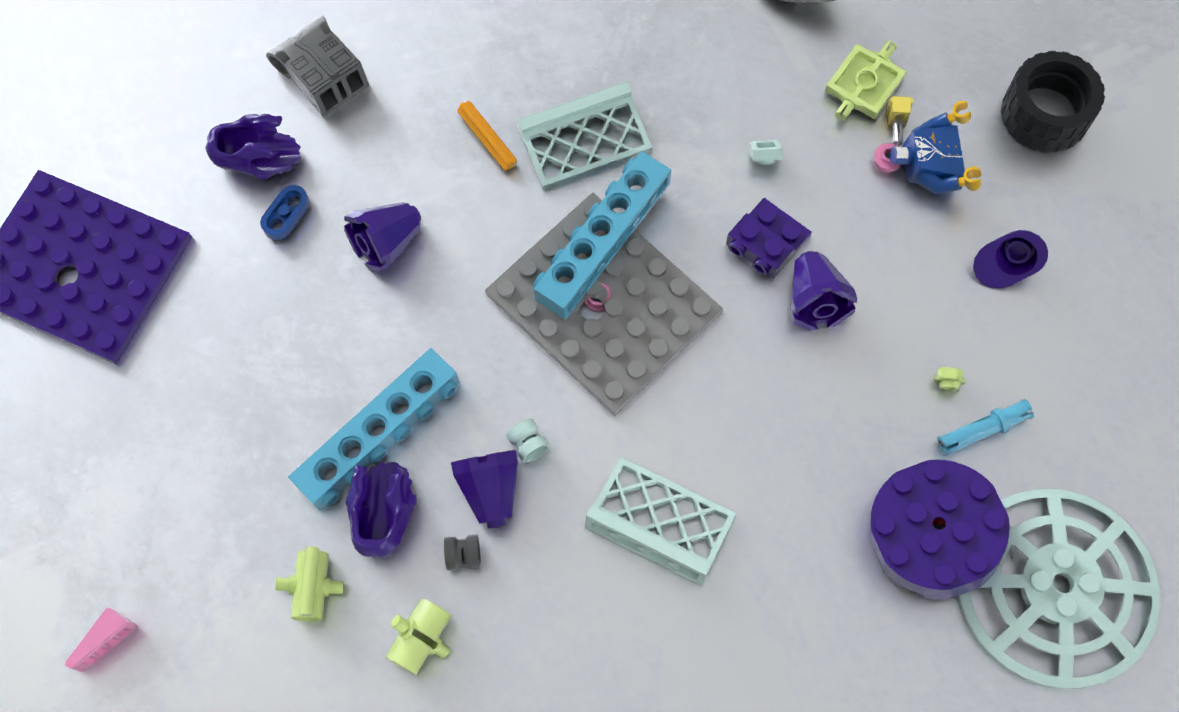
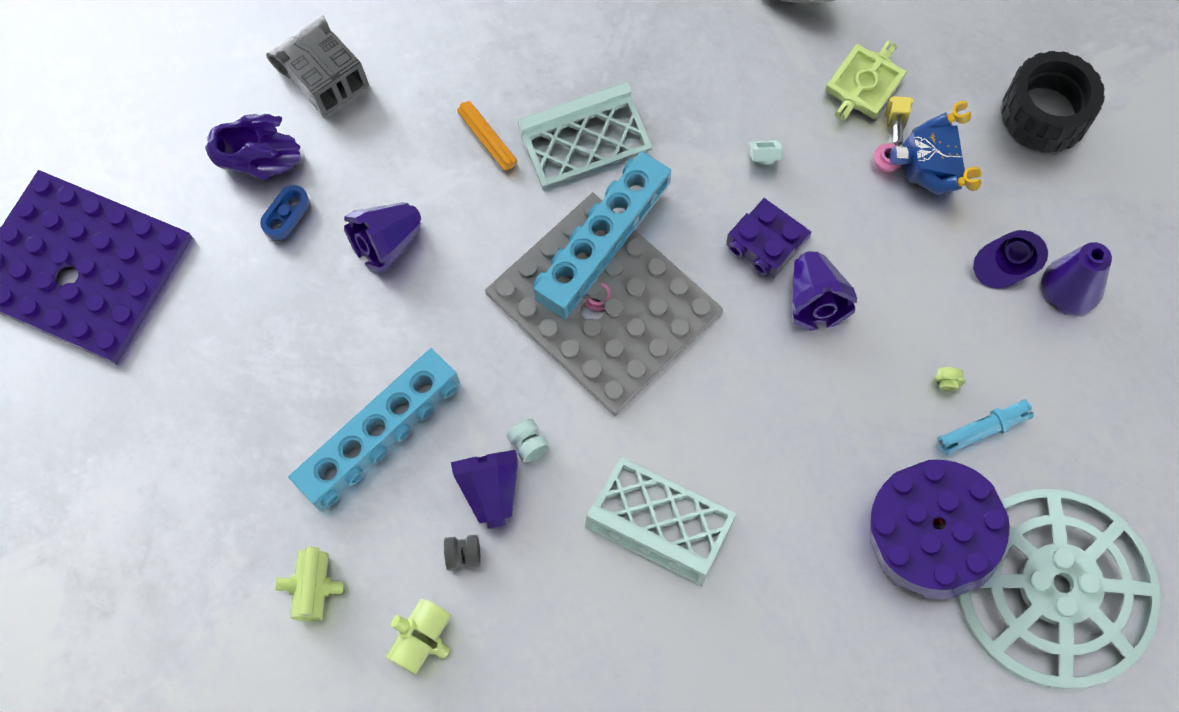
bright pink slope [65,608,138,672] -> none
dark purple hair [345,461,417,558] -> none
none -> dark purple cone [1041,242,1112,315]

